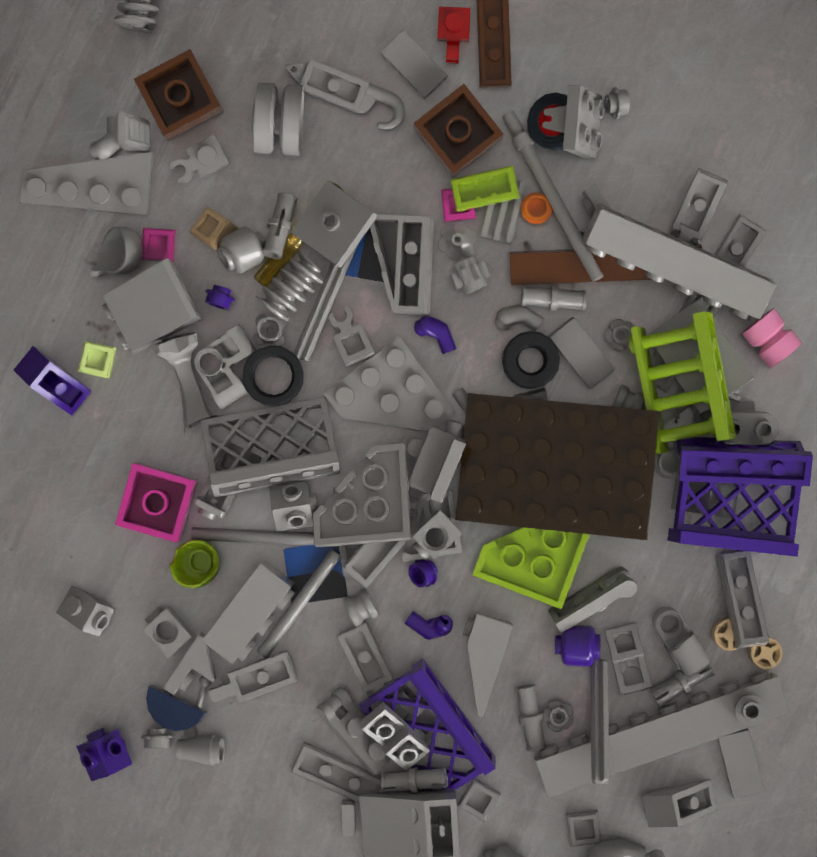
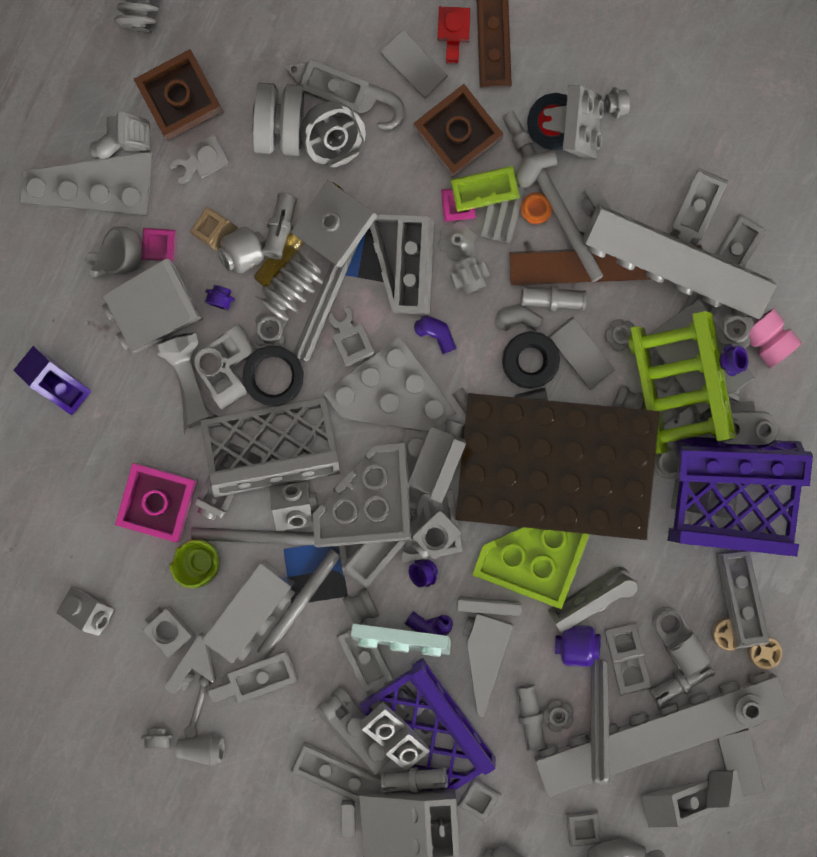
dark purple brick [76,728,133,781] -> none
yellowish green tile [78,341,117,379] -> none
dark blue tile [146,685,207,731] -> none
none -> light grey cylinder [300,101,366,168]
none -> light aqua wing [351,624,452,657]
none -> light grey tile [457,596,522,616]
none -> light grey arm [515,150,557,187]
none -> light grey slope [706,769,744,809]
none -> light grey plate [719,314,754,348]
none -> dark purple plate [719,344,749,376]

